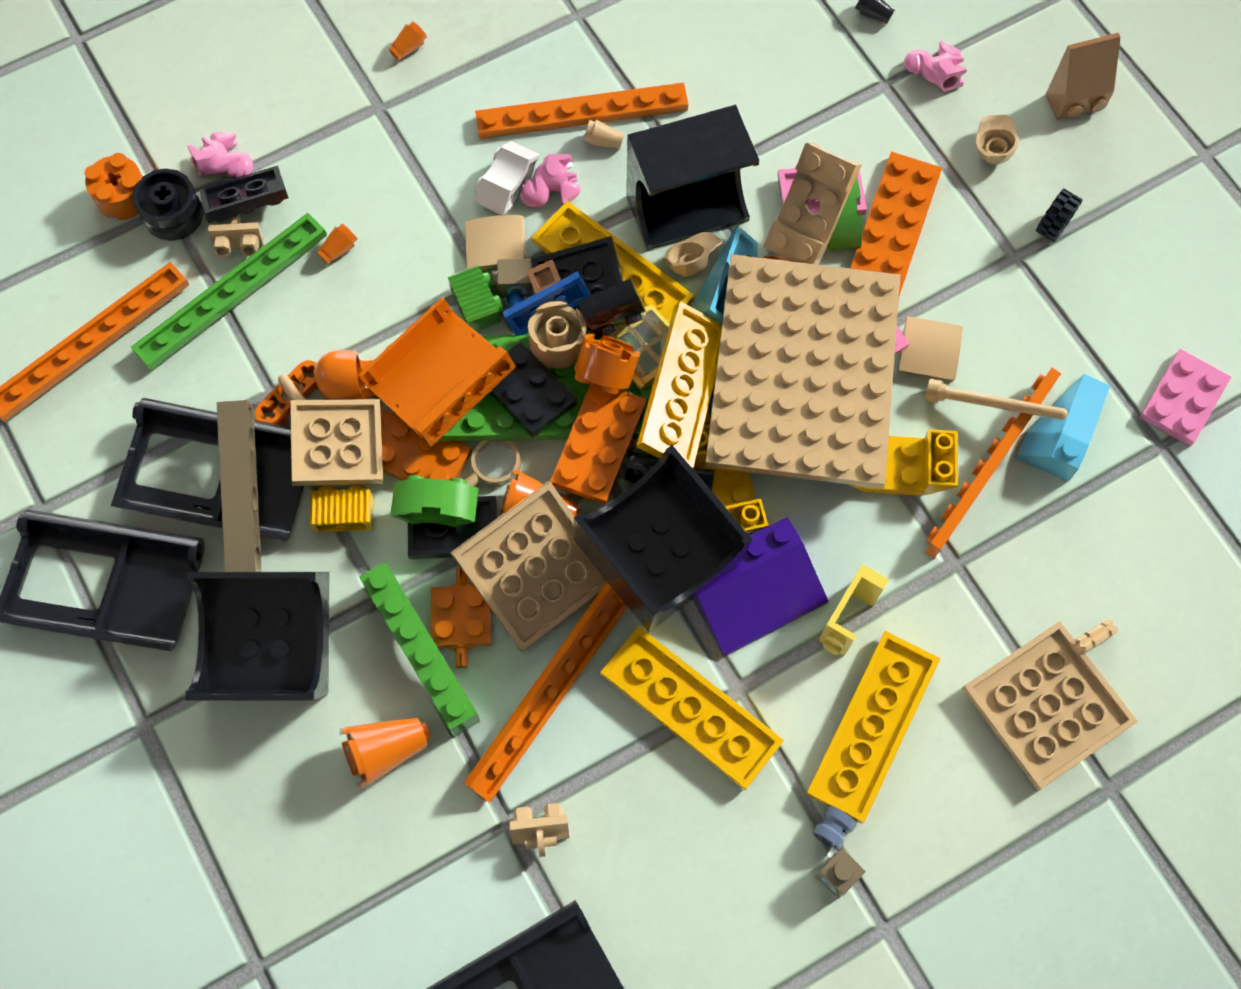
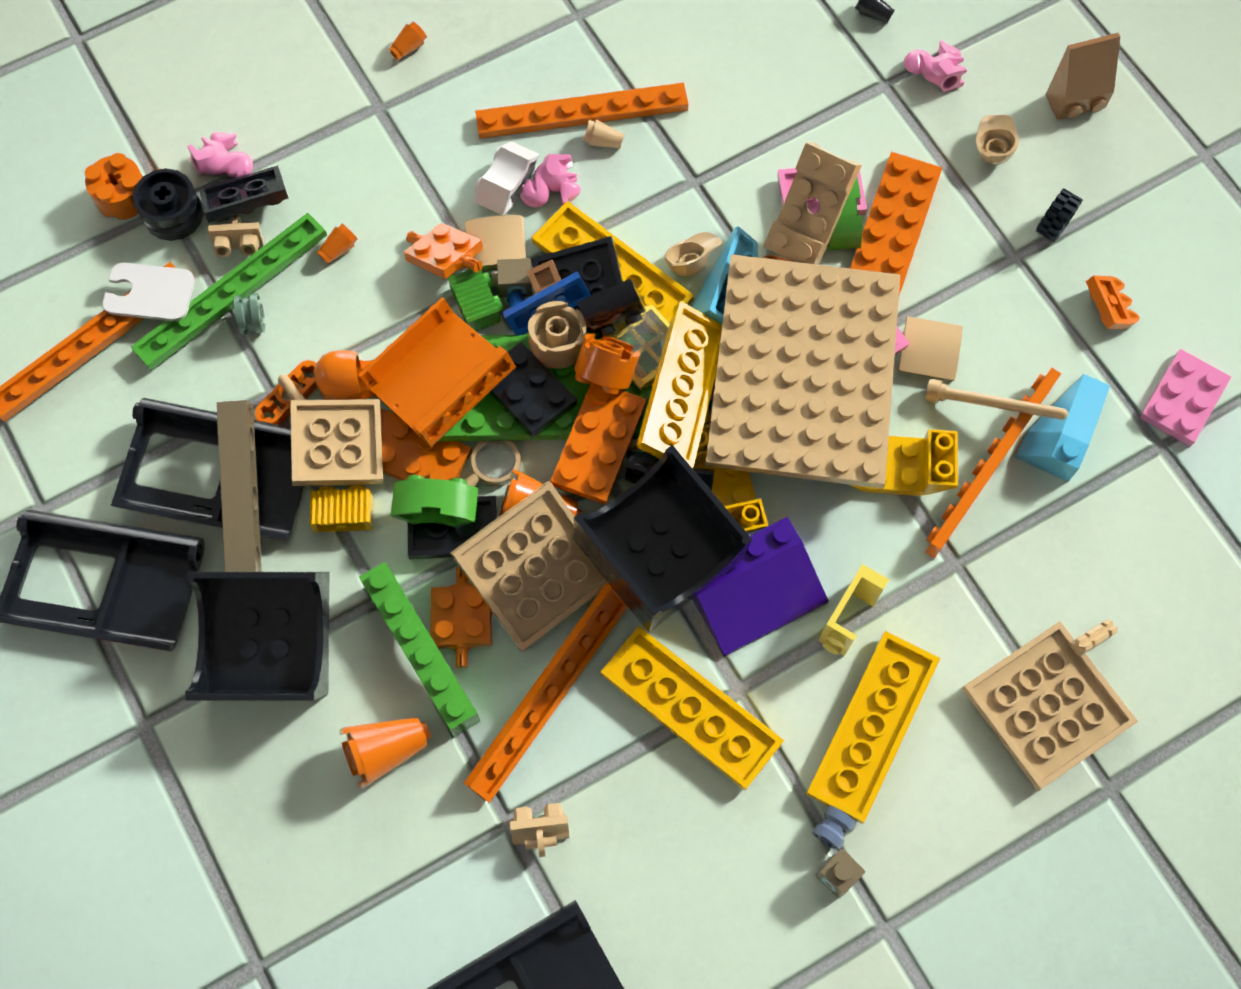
black container [626,104,760,250] -> none
none -> white piece [103,263,195,322]
none -> sand green wheel [234,293,265,335]
none -> orange plate [404,223,483,279]
none -> orange plate [1085,275,1140,330]

